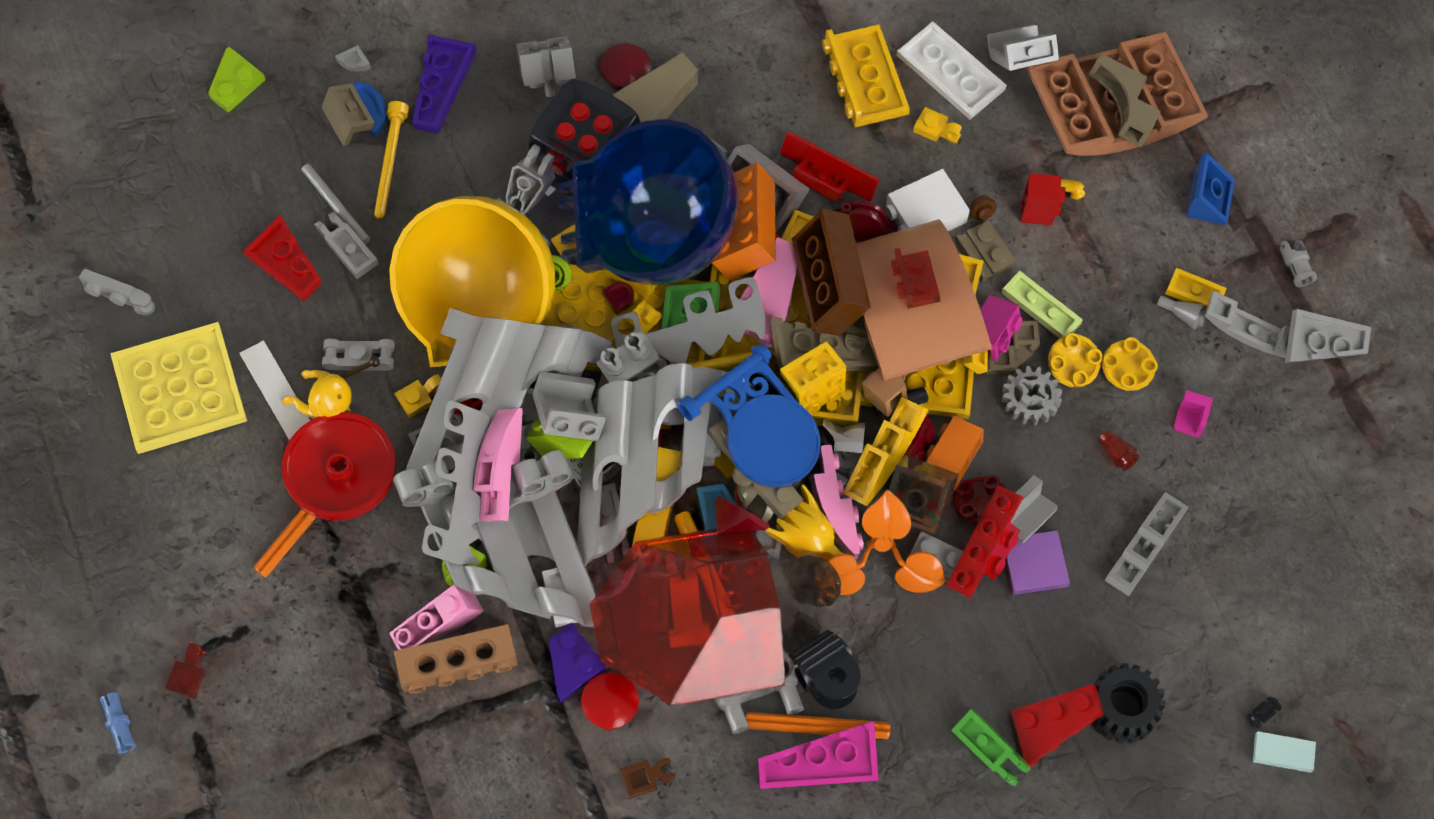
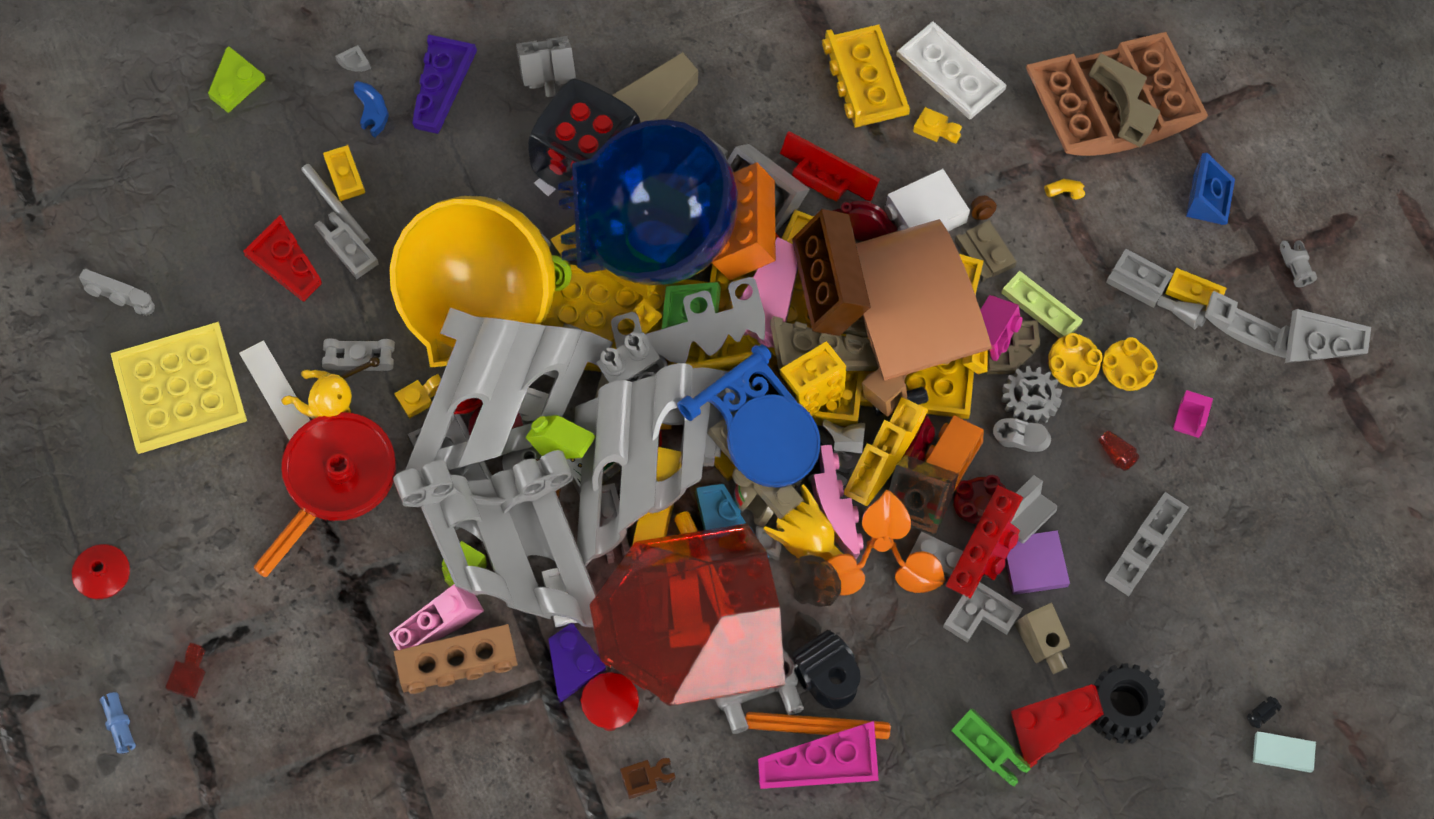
dark tan panel [322,83,375,146] -> none
yellow piece [374,101,409,219] -> none
light grey piece [422,401,492,564] -> none
bright pink slope [473,408,522,522] -> none
light grey hinge [506,145,556,215] -> none
light grey panel [532,371,606,441] -> none
dark red dish [600,43,651,90] -> none
dark red tile [602,282,634,315] -> none
dark red slope [716,496,770,534] -> none
clear red bracket [890,248,941,309] -> none
light grey panel [987,24,1059,71] -> none
red brick [1020,173,1066,226] -> none
none -> red dish [72,544,130,599]
none -> yellow plate [323,145,365,201]
none -> light grey plate [943,582,1023,643]
none -> light grey piece [993,418,1051,452]
none -> dark tan torso [1014,603,1070,675]
none -> light grey plate [1106,249,1173,308]

